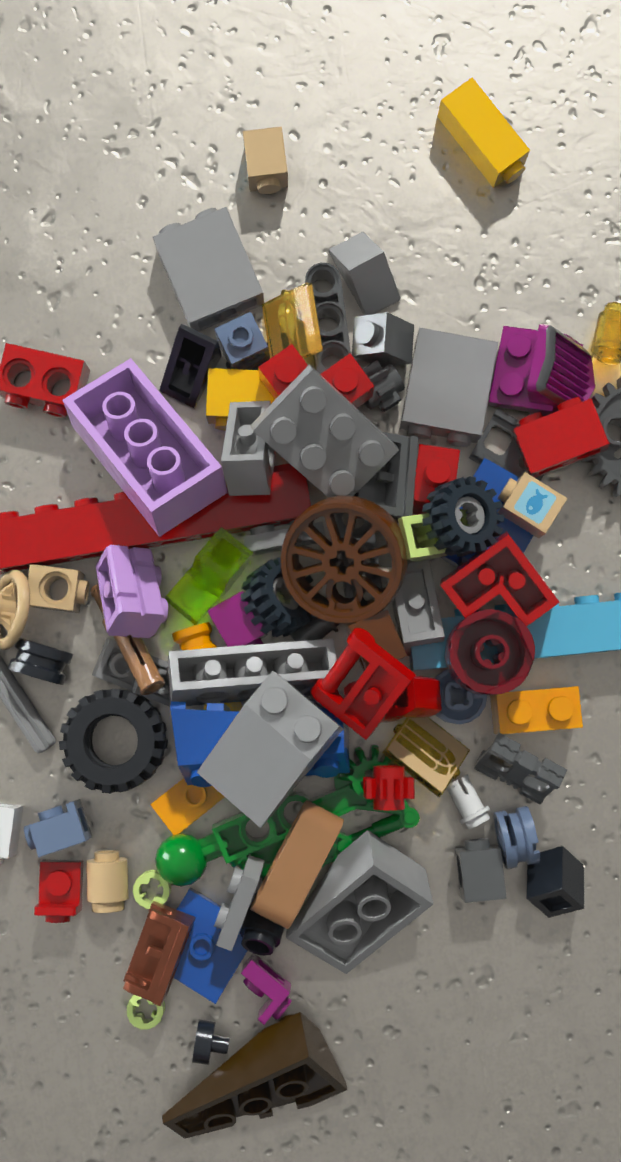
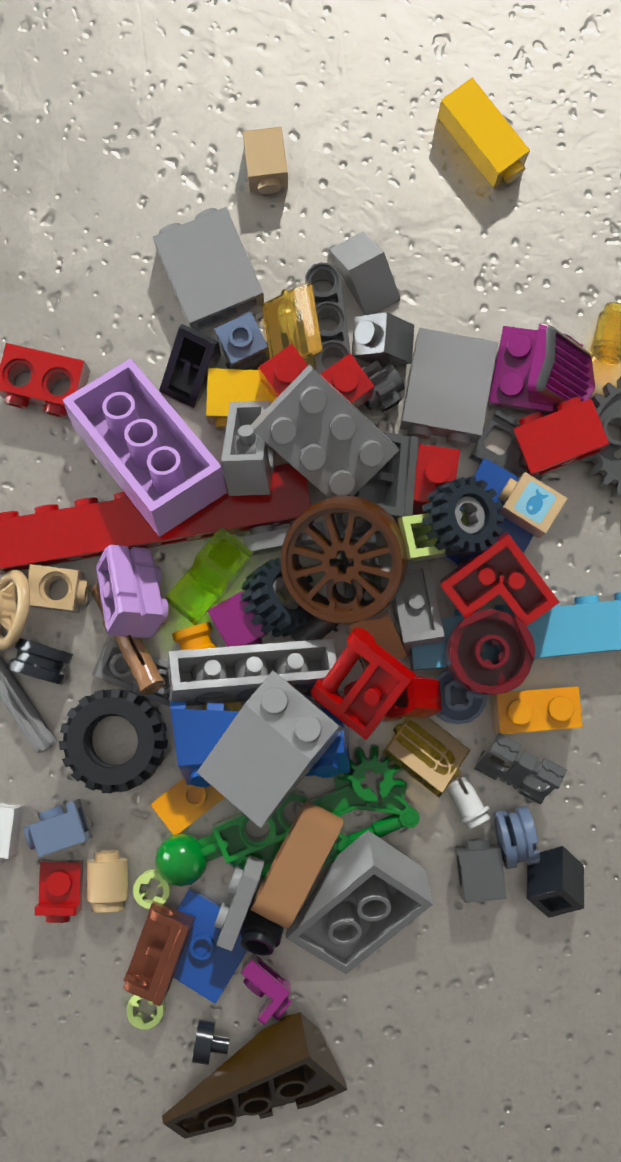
red gear [363,765,415,811] -> none

